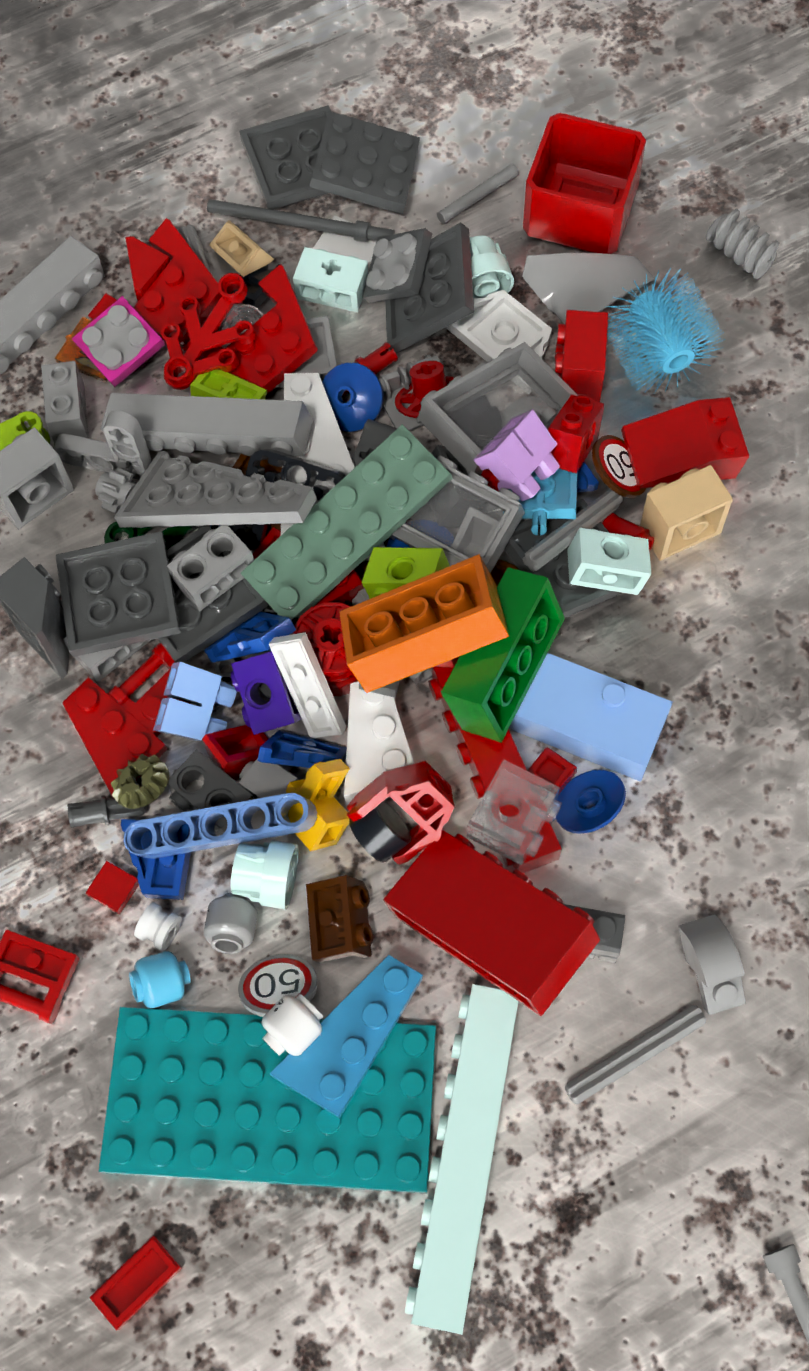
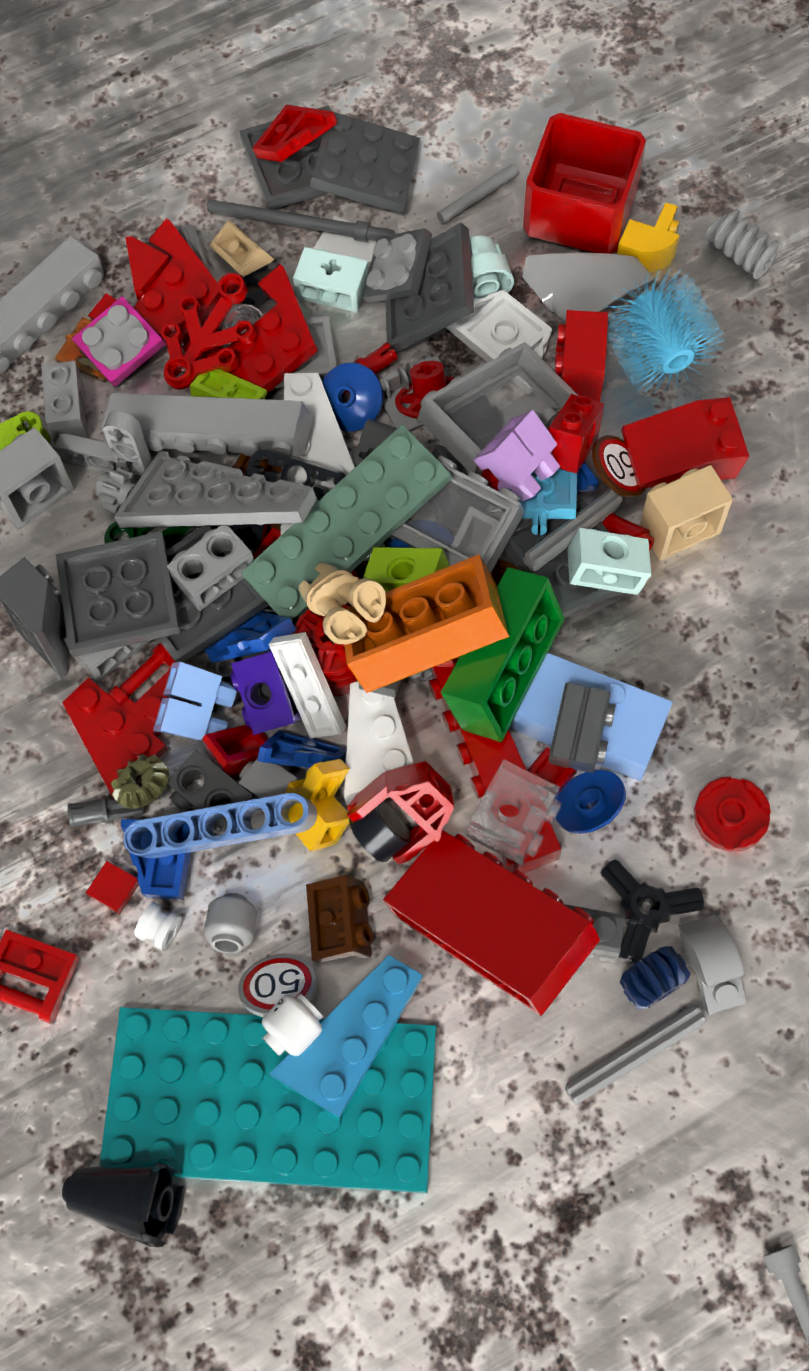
red tile [89,1236,182,1330] -> none
medium azure head [129,951,191,1008] -> none
light aqua piece [231,840,299,910] -> none
light aqua brick [405,984,518,1335] -> none
none -> black cone [62,1159,184,1247]
none -> red wing [252,104,338,162]
none -> tan piece [299,563,386,645]
none -> dark grey brick [549,682,616,773]
none -> black bush [600,859,704,964]
none -> yellow brick [617,202,680,272]
none -> dark blue gear [620,946,691,1009]
none -> red tile [693,777,771,852]

